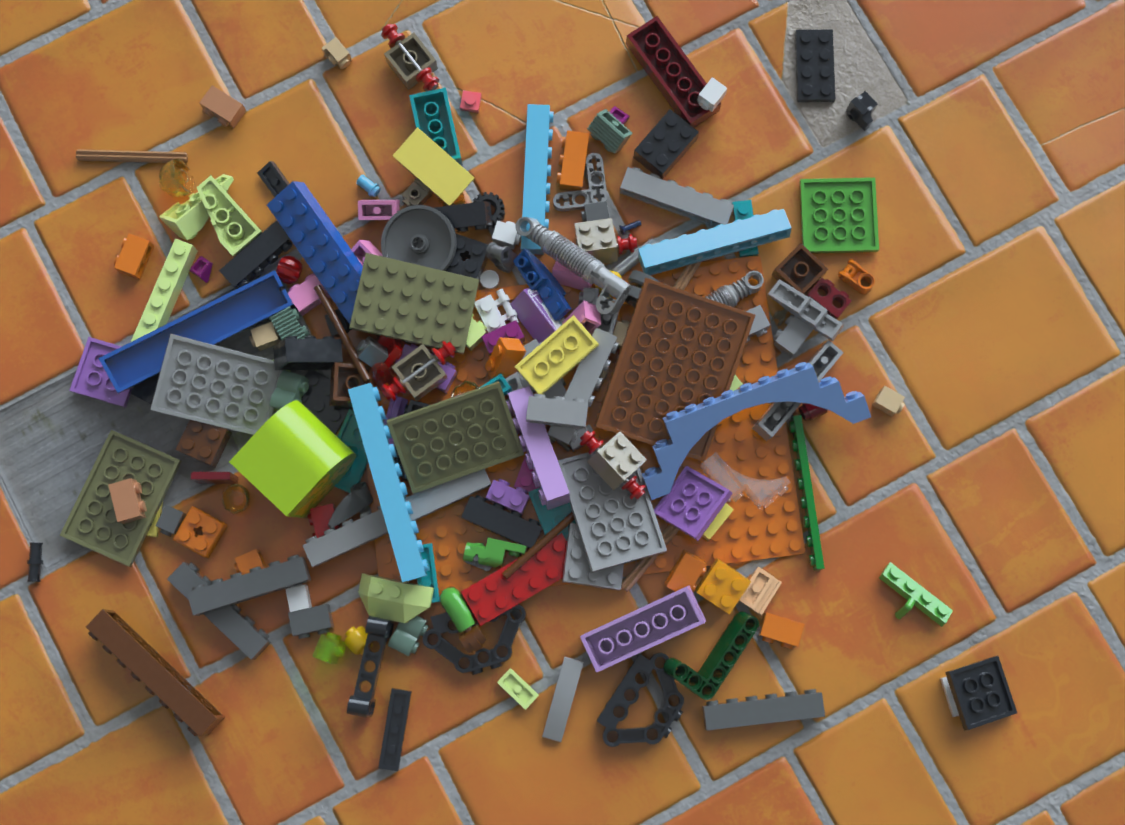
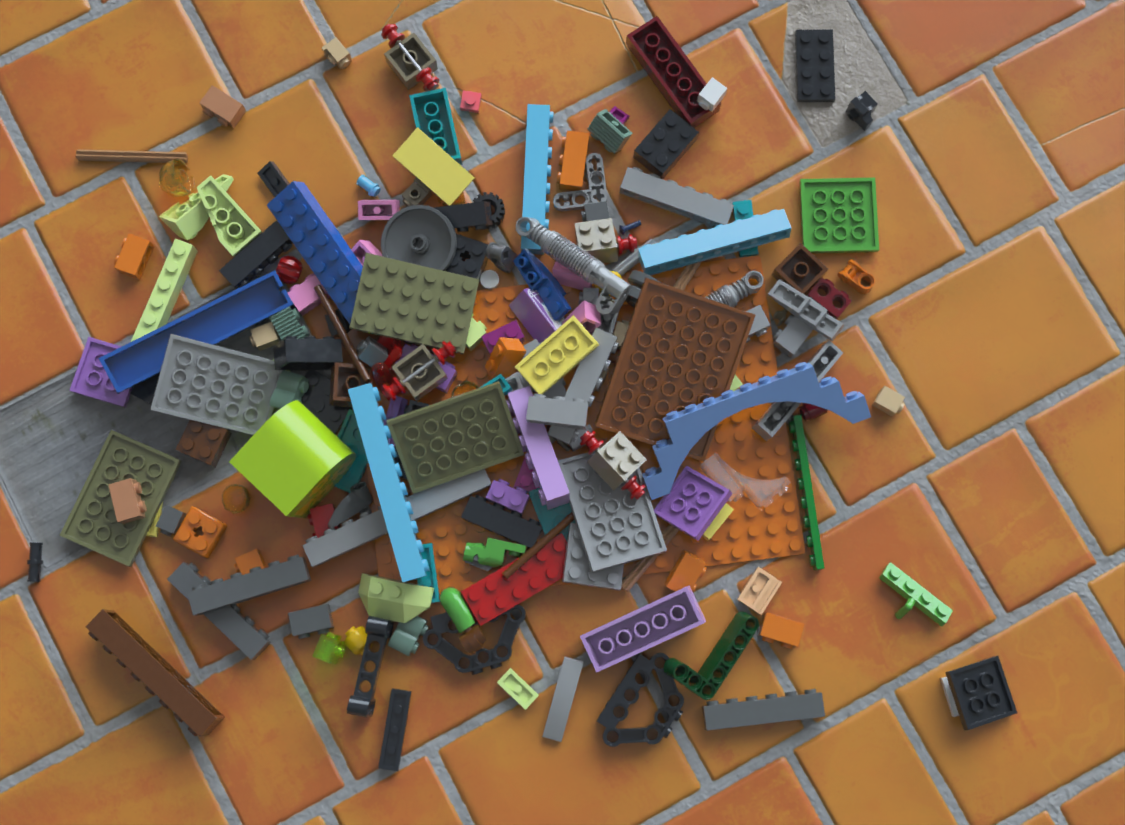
magenta slope [189,256,213,283] -> none
dark red tile [191,472,238,484] -> none
white brick [285,584,312,612] -> none
white plate [474,289,519,333] -> none
white brick [492,221,521,250] -> none
light orange brick [695,558,751,615] -> none

